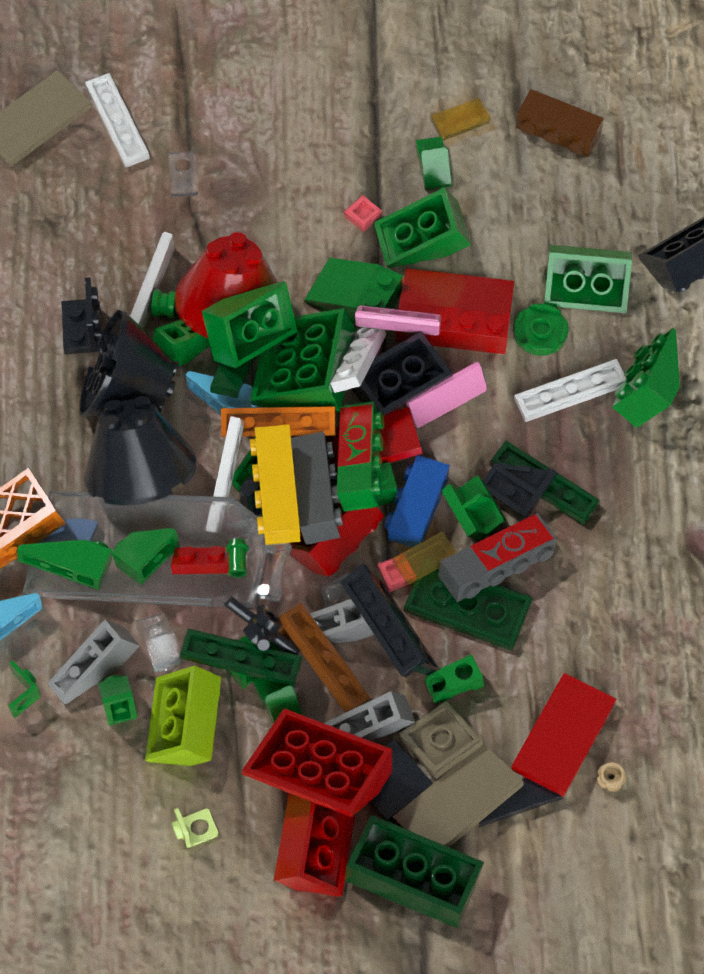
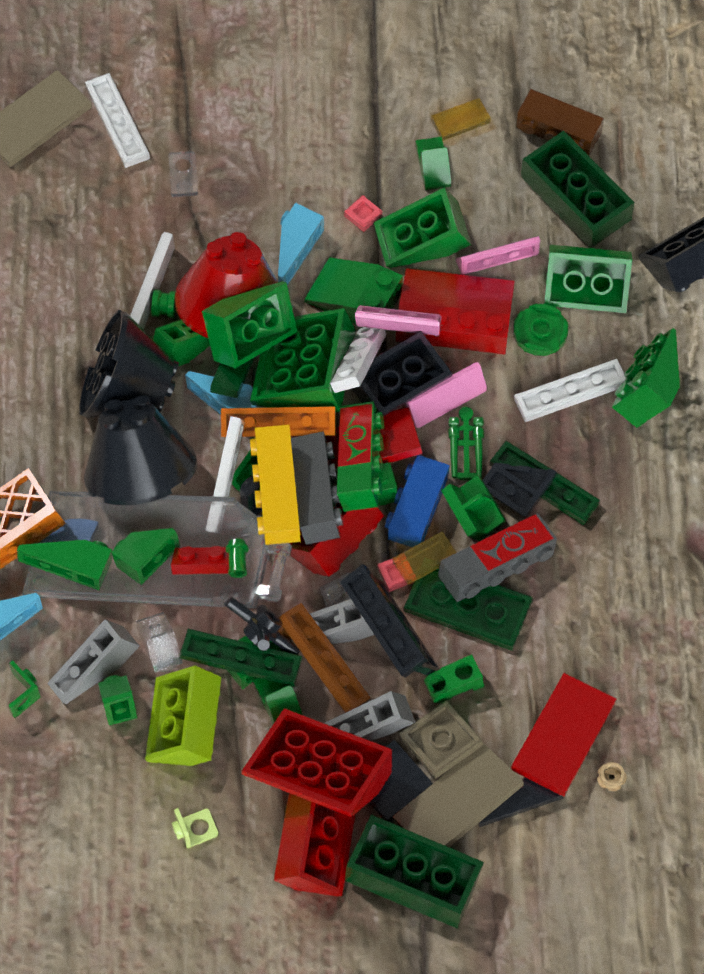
black bracket [61,277,102,355] -> none
none -> medium azure slope [278,203,324,286]
none -> green piece [448,407,484,480]
none -> bright pink slope [456,236,540,275]
none -> dark green brick [521,131,635,248]

